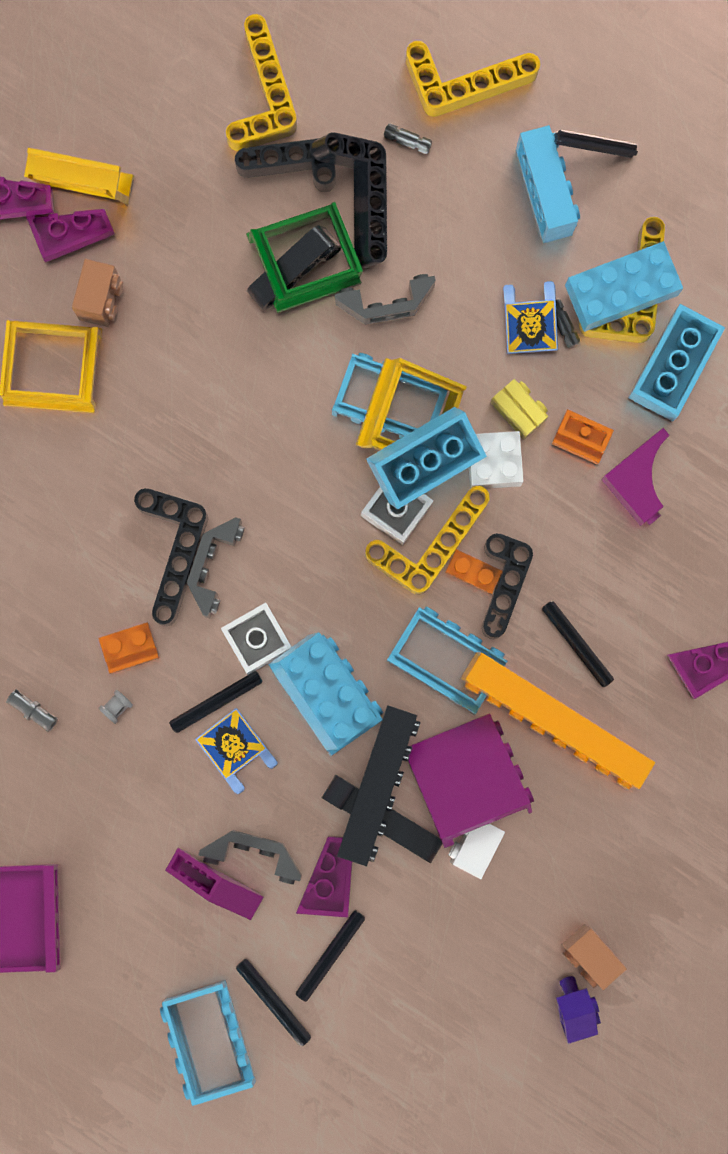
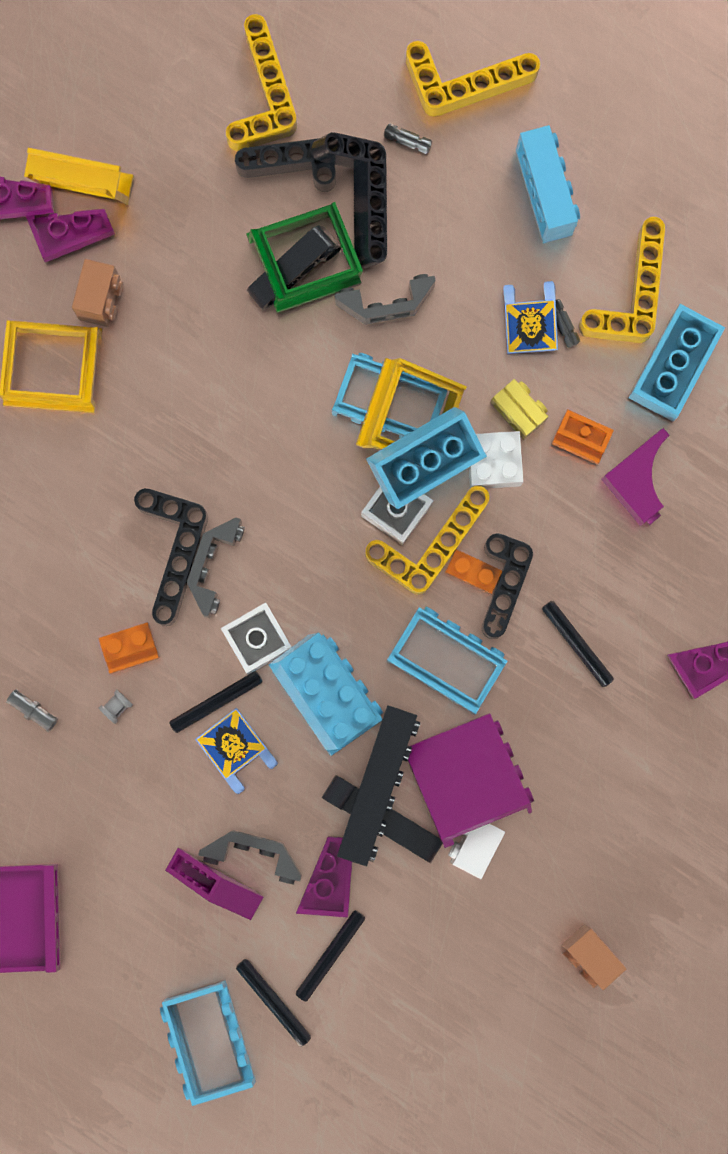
light orange brick [460,652,656,790] -> none
black axle [554,130,638,158] -> none
dark purple brick [556,976,601,1044] -> none
medium azure brick [565,241,683,332] -> none

